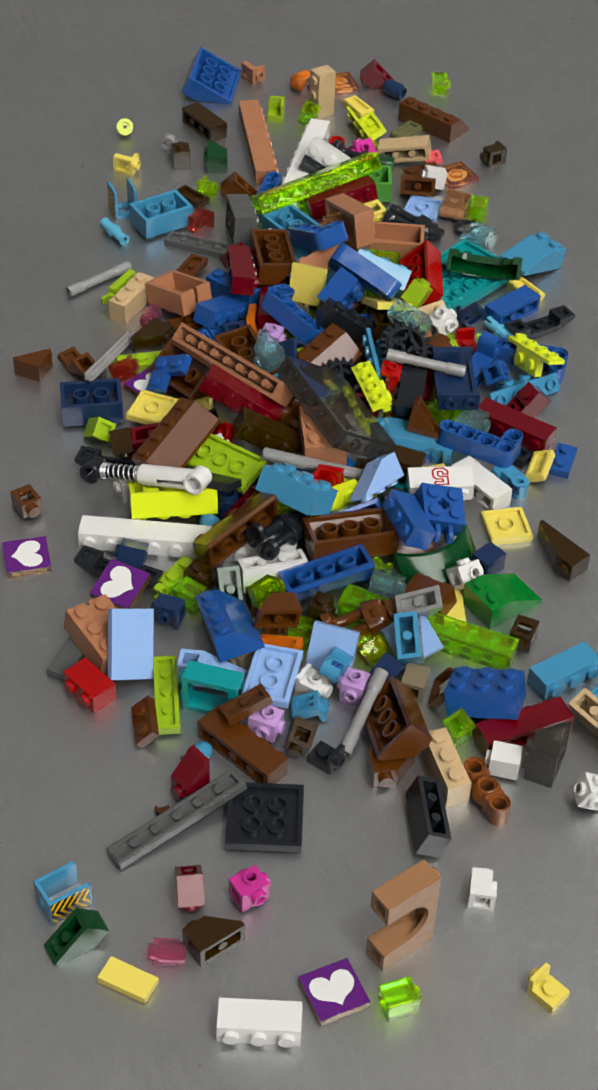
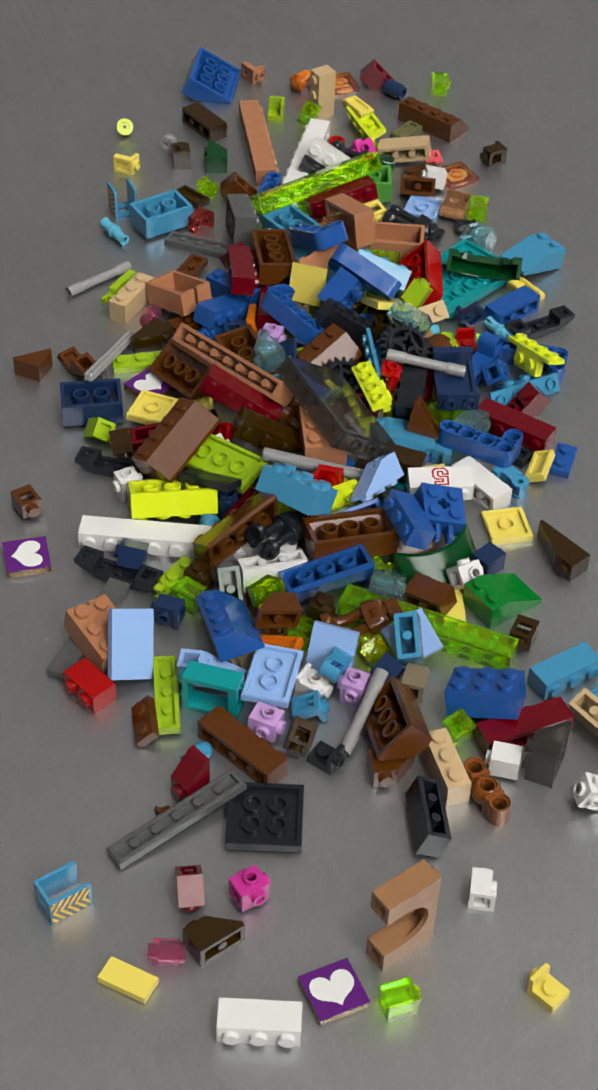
dark green slope [44,908,109,966] -> none
piece [80,455,212,495] -> none
tile [89,559,151,609] -> none
clear red bracket [108,355,140,383] -> none
blue plate [146,354,192,394] -> none
reddish brown plate [219,684,273,726] -> none
light grey slope [395,585,443,618] -> none
white brick [425,305,459,336] -> none
reddish brown piece [428,667,454,709] -> none

